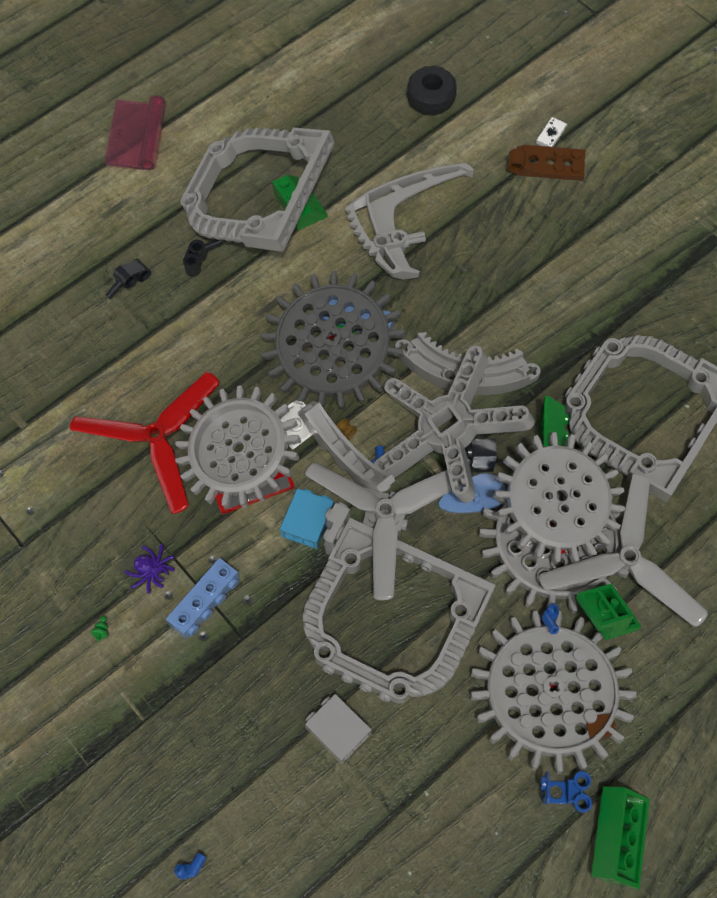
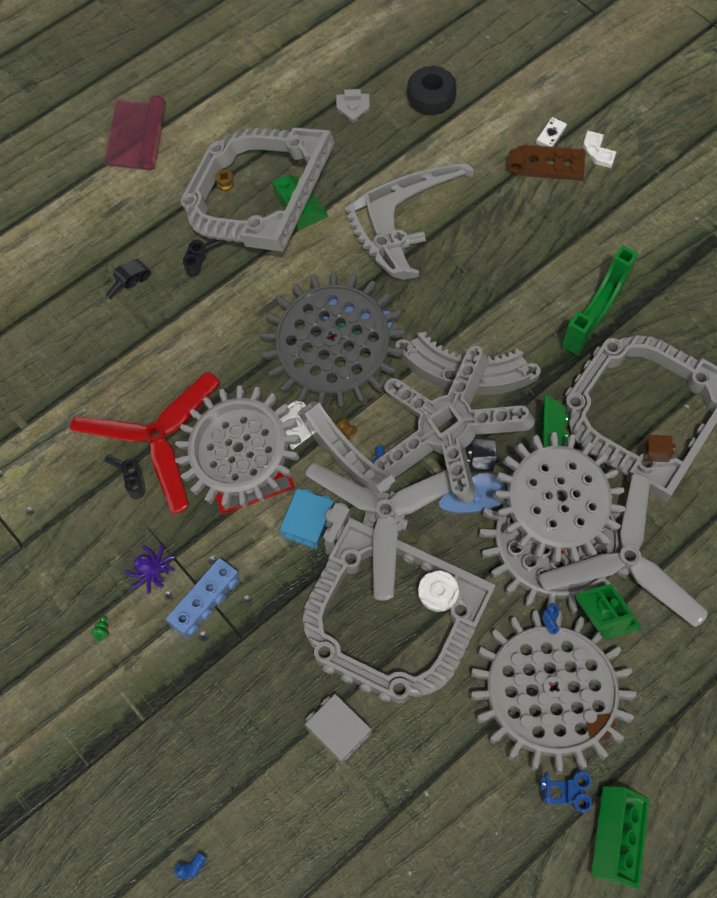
none -> black beam [105,455,145,500]
none -> pearl gold wheel [215,169,234,192]
none -> light grey plate [336,89,370,124]
none -> white tile [418,571,459,612]
none -> green arch [562,245,639,356]
none -> white tile [583,131,616,168]
none -> reddish brown brick [644,434,676,462]

